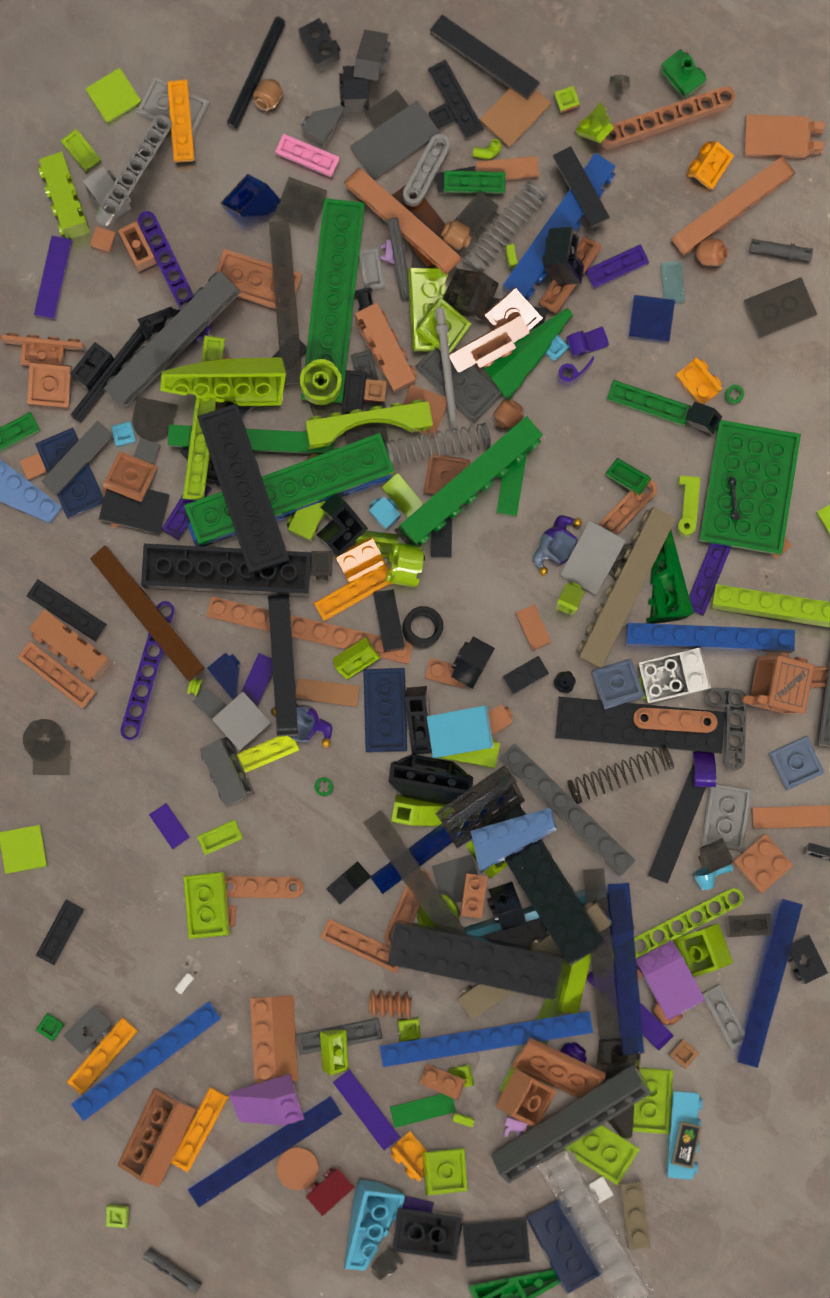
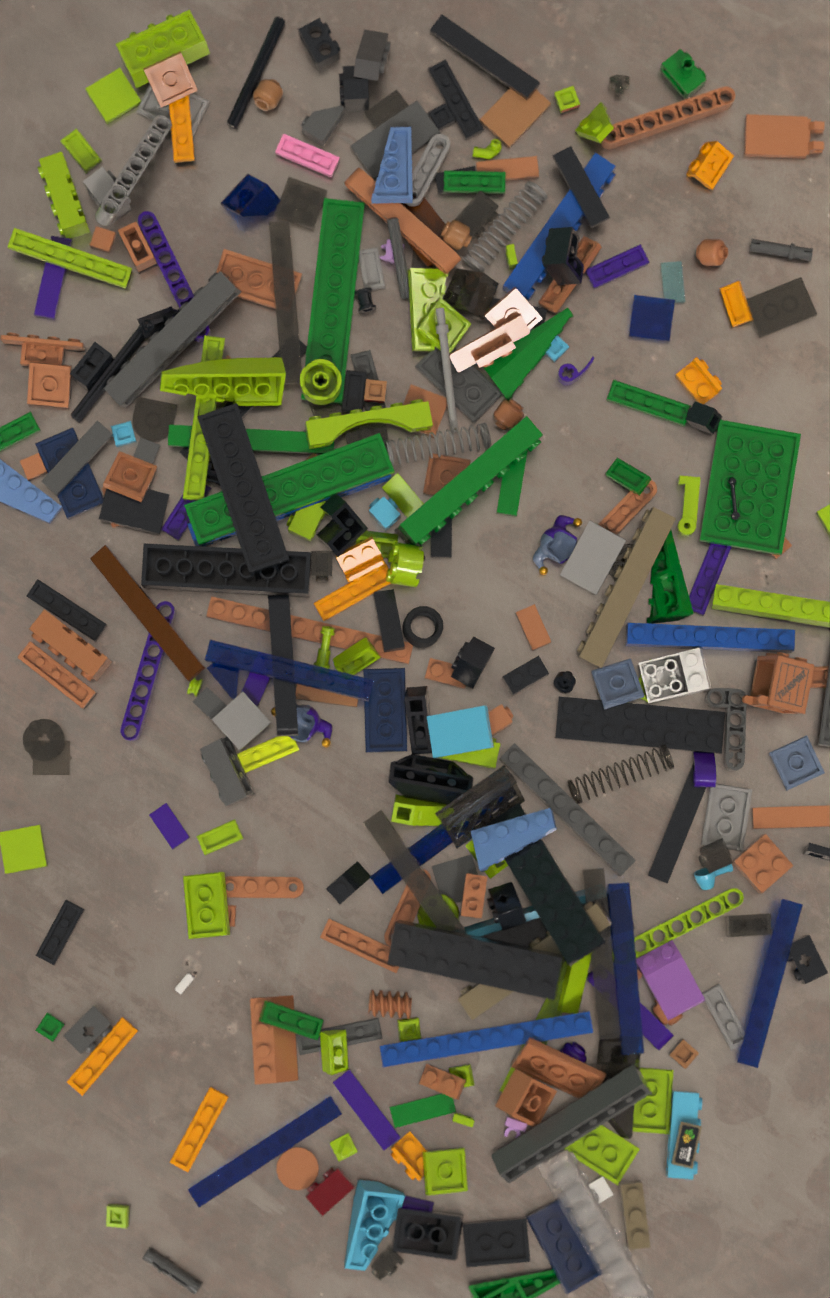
blue brick [71,1001,223,1121] -> none
nougat slope [117,1088,196,1187] -> none
medium lavender slope [229,1074,304,1125] -> none
green bush [314,777,334,797] -> none
nougat wedge [355,303,417,395] -> none
lime slope [555,582,585,616] -> none
dark purple panel [566,326,609,357] -> none
nougat plate [633,708,717,733] -> none
nougat beam [671,156,795,256] -> none
lime slope [673,923,733,977] -> none
green bush [724,385,744,404] -> none
none -> lime plate [7,228,132,289]
none -> lime piece [116,9,210,88]
none -> nougat tile [143,52,198,107]
none -> clear blue tile [205,640,374,702]
none -> green tile [259,1001,324,1040]
none -> lime piece [312,626,335,674]
none -> lime tile [329,1133,358,1162]
none -> medium blue wing [371,127,413,204]
none -> light orange tile [720,281,753,327]

